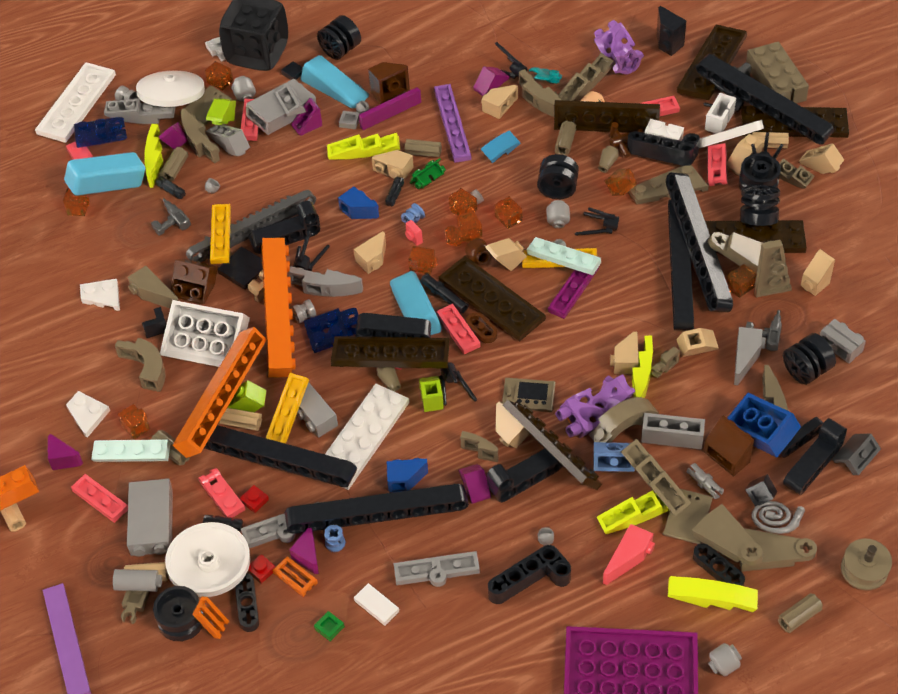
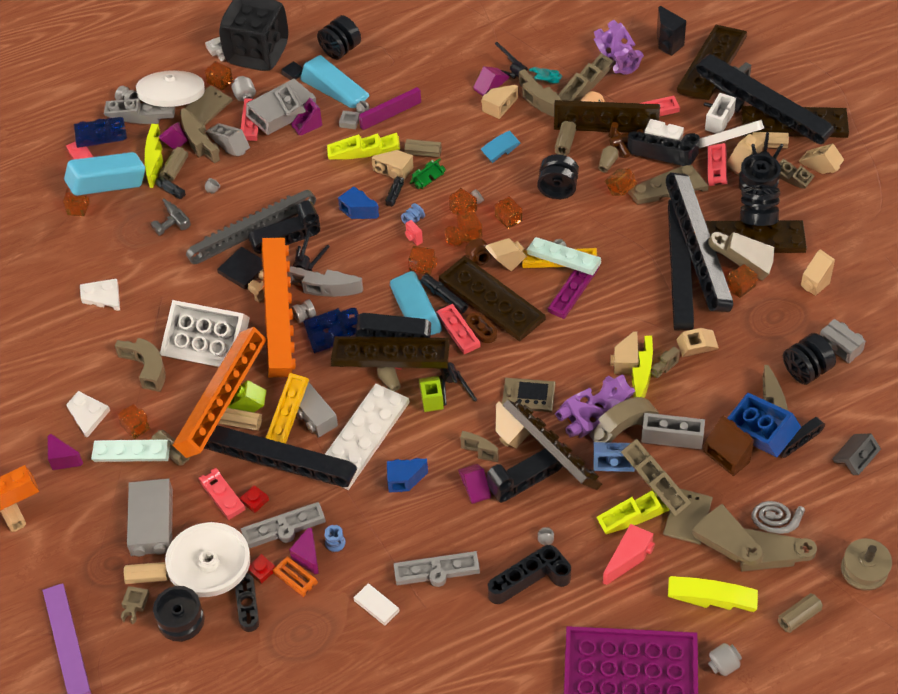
white plate [35,63,116,143] -> none
coral plate [71,474,128,523] -> none
light grey brick [113,569,162,592] -> none
dark tan slope [128,266,178,308] -> none
black panel [142,307,166,338] -> none
reddish brown slope [170,259,218,304] -> none
orange tile [192,596,229,639] -> none
black axle [203,514,243,531] -> none
lime slope [206,98,236,125] -> none
yellow tile [210,204,231,264] -> none
black beam [284,484,469,534] -> none
green tile [314,611,345,641] -> none
tan slope [354,231,386,274] -> none
reddish brown slope [368,62,410,104] -> none
medium lavender tile [434,84,471,163] -> none
light grey head [546,200,570,228] -> none
black plant [575,207,619,236] -> none
light grey pin [687,463,724,499] -> none
black beam [693,544,745,586] -> none
light grey slope [734,327,766,385] -> none
black panel [745,474,777,507] -> none
dark tan piece [746,41,809,103] -> none
dark grey piece [746,310,782,351] -> none
dark tan wing [754,240,792,298] -> none
black beam [783,418,847,495] -> none

